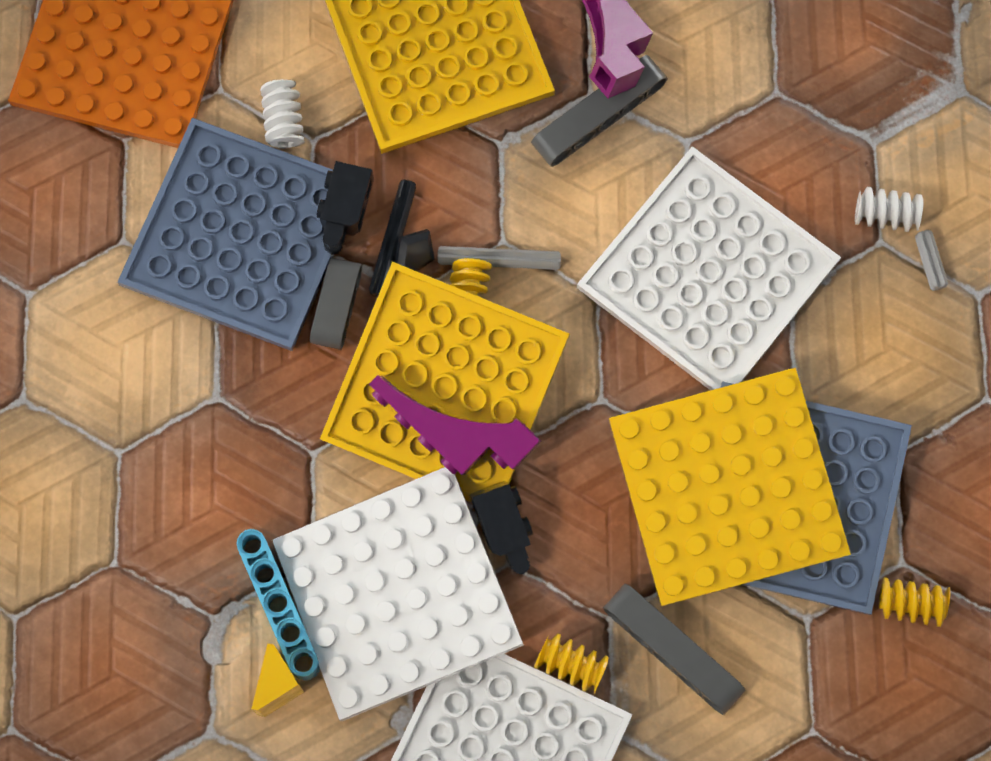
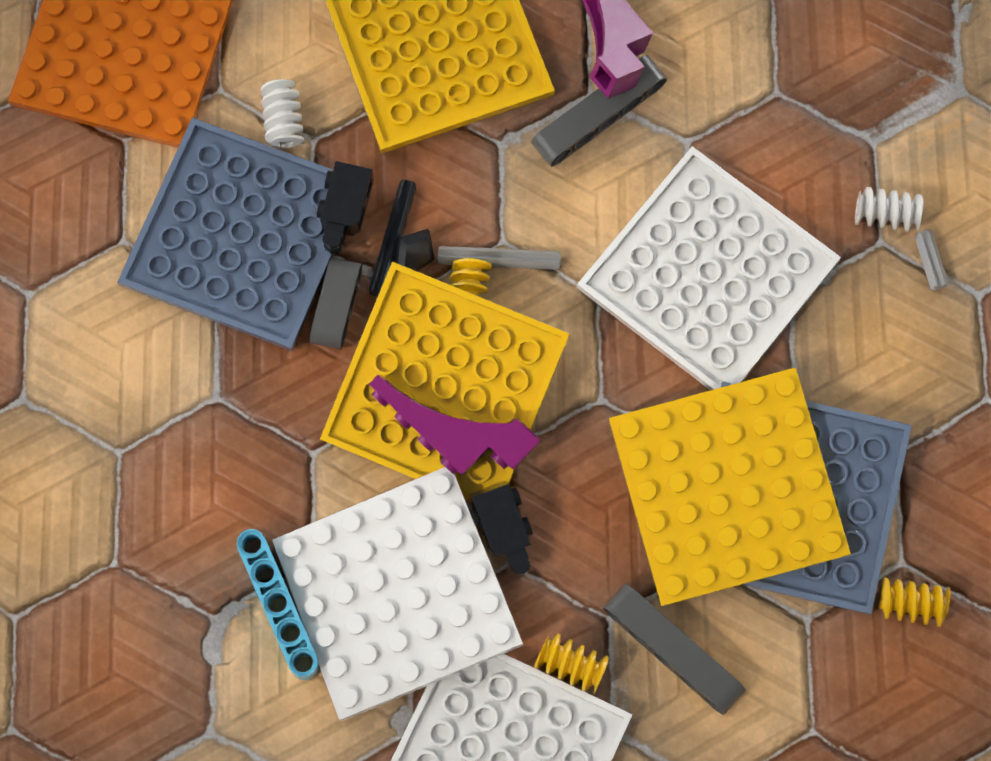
yellow slope [251,643,304,717] -> none

